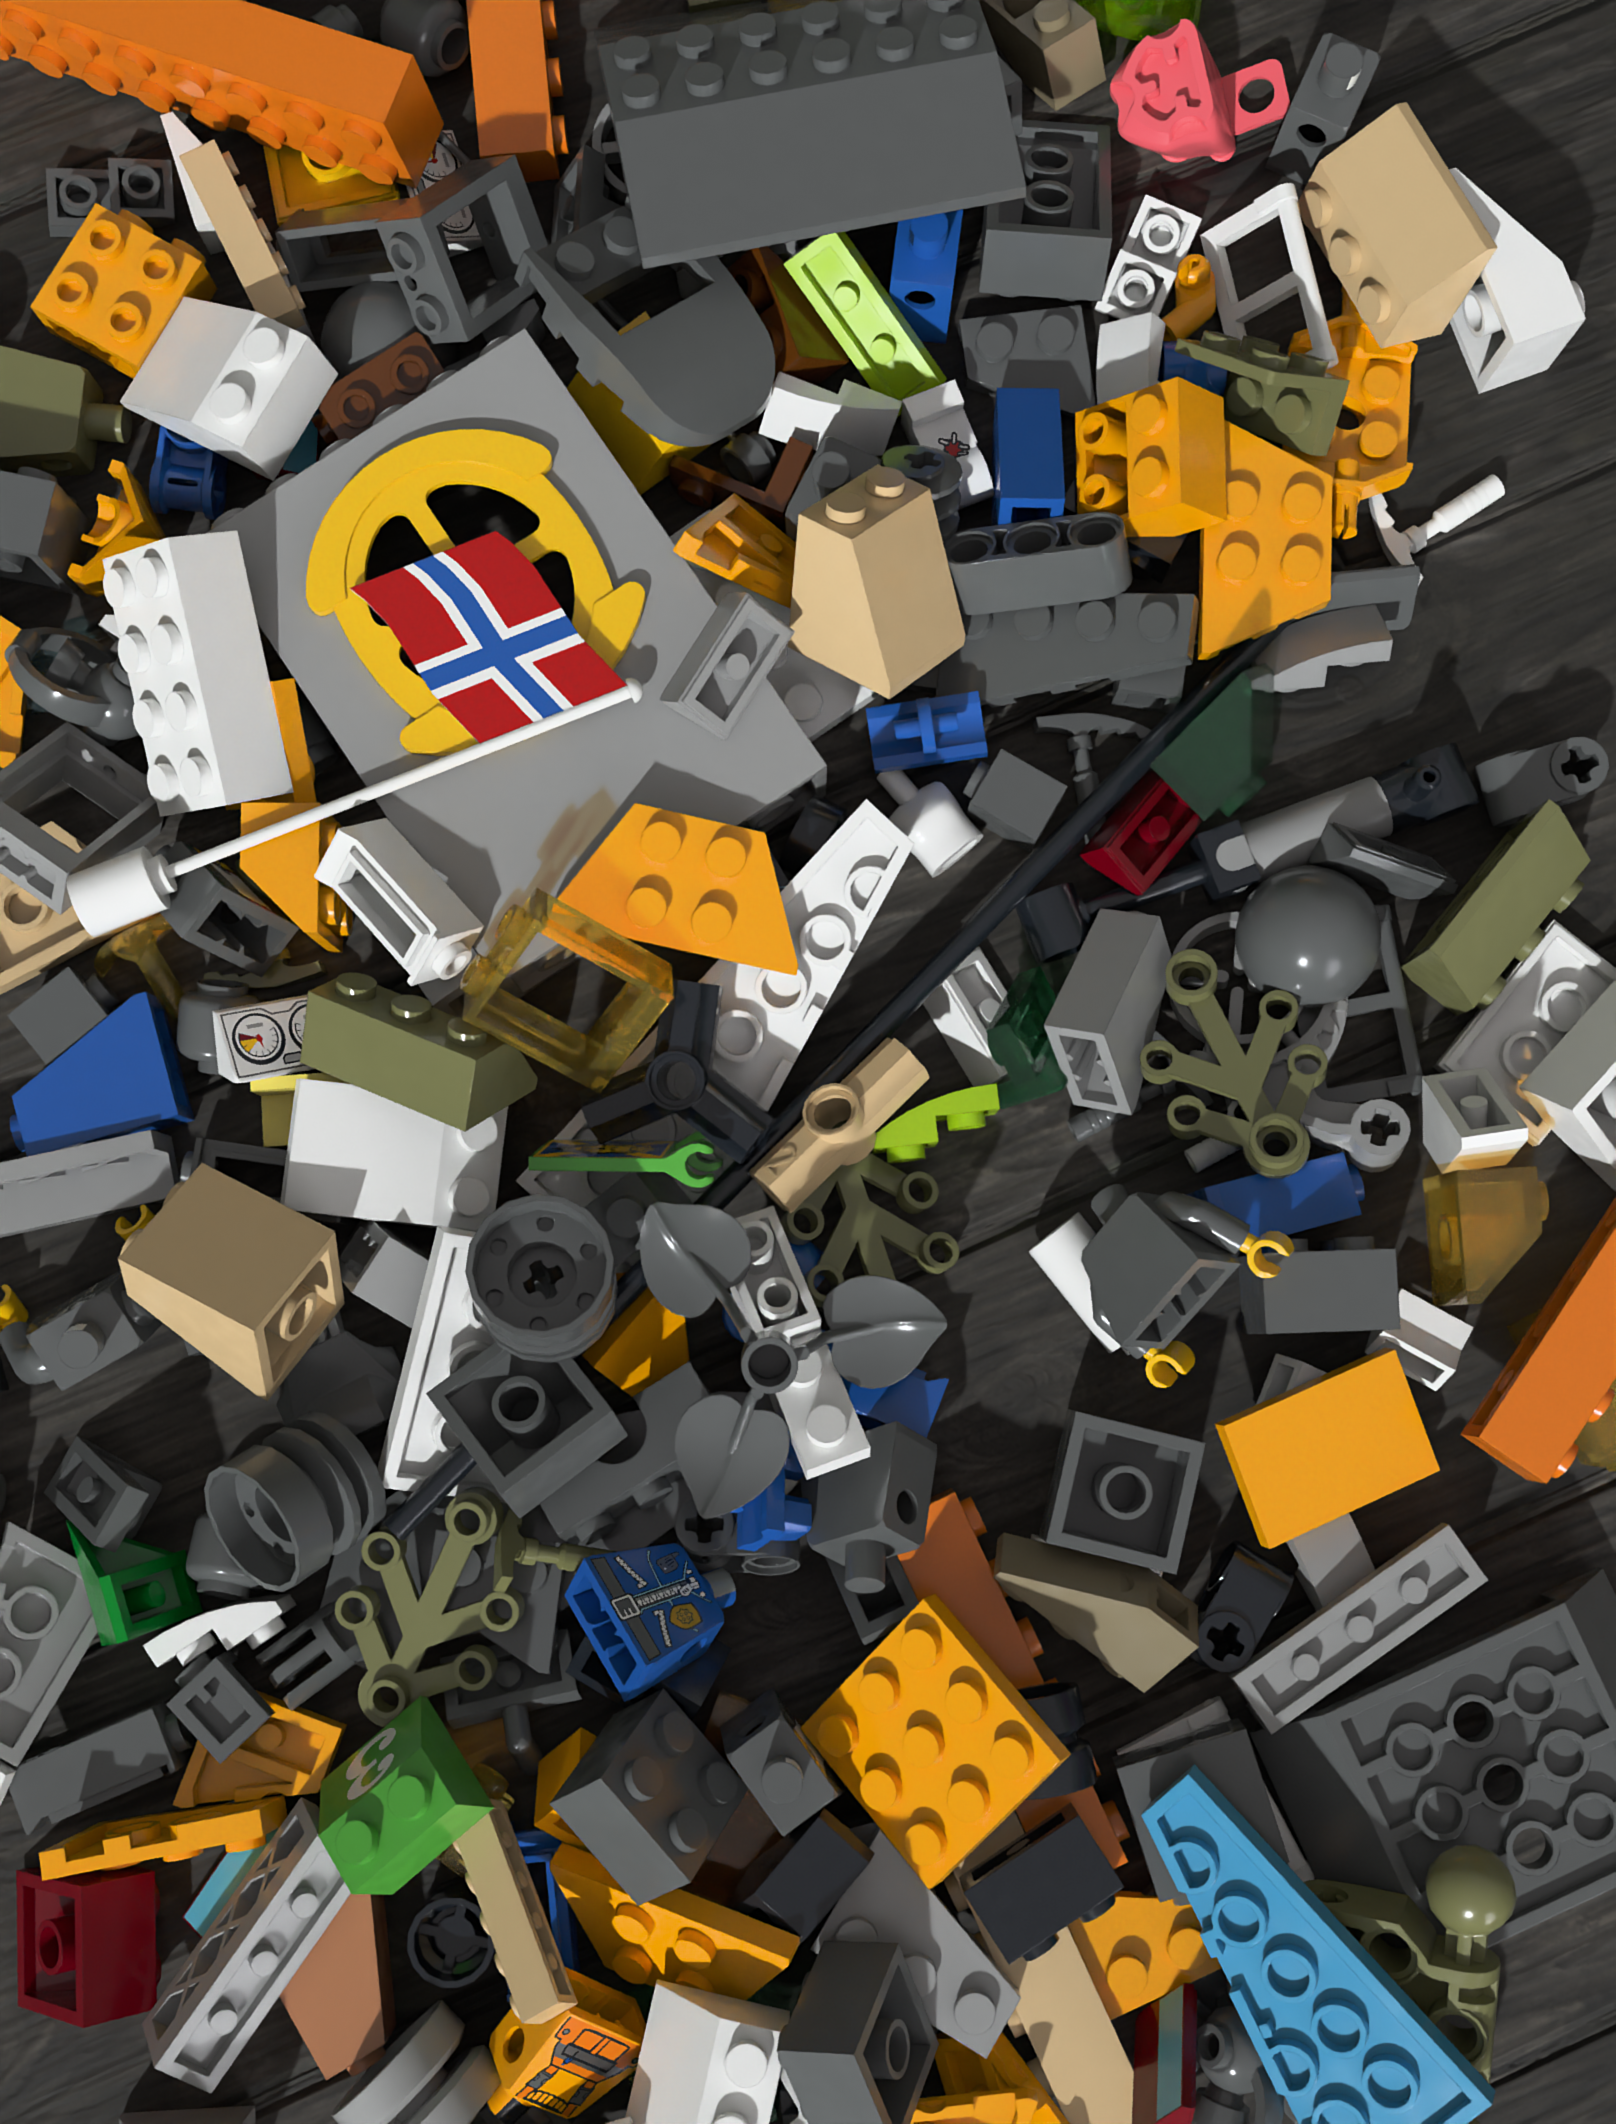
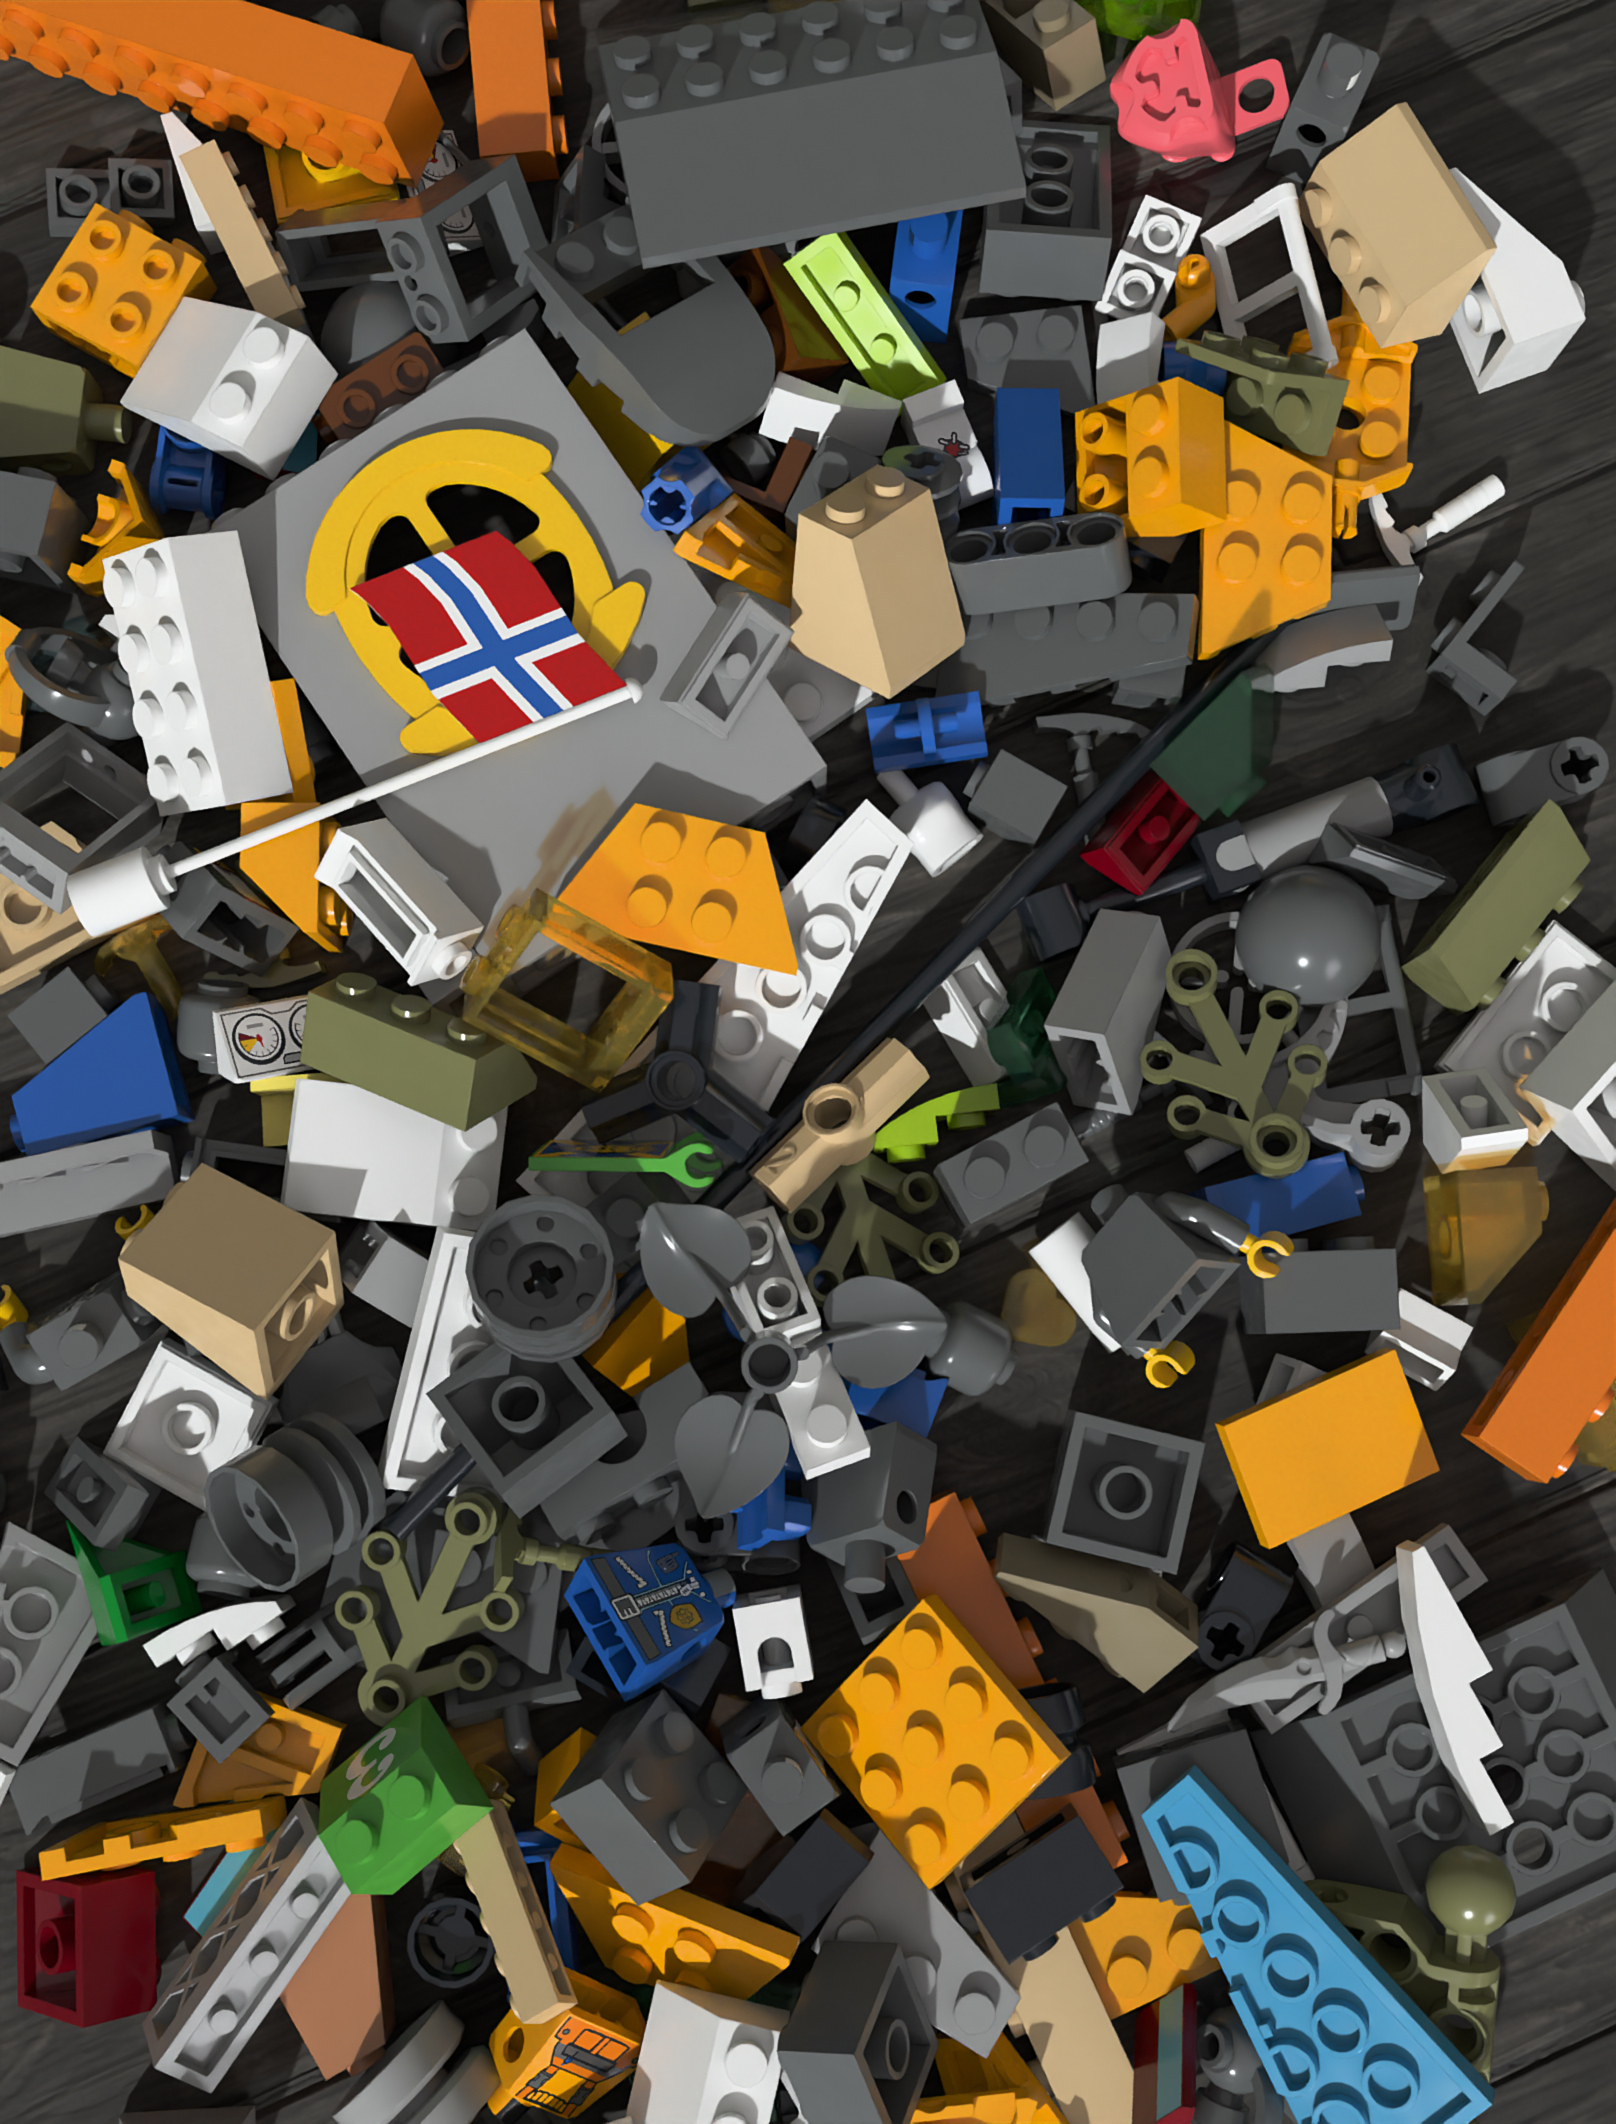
none -> white tile [103,1338,280,1512]
none -> blue piece [640,446,734,535]
none -> white brick [732,1583,814,1699]
none -> dark grey head [922,1301,1017,1396]
none -> dark grey brick [930,1102,1089,1231]
none -> clear yellow tile [1000,1269,1076,1347]
none -> light grey piece [1167,1610,1406,1733]
none -> white slope [1396,1540,1514,1836]
none -> dark grey bracket [1426,559,1526,716]

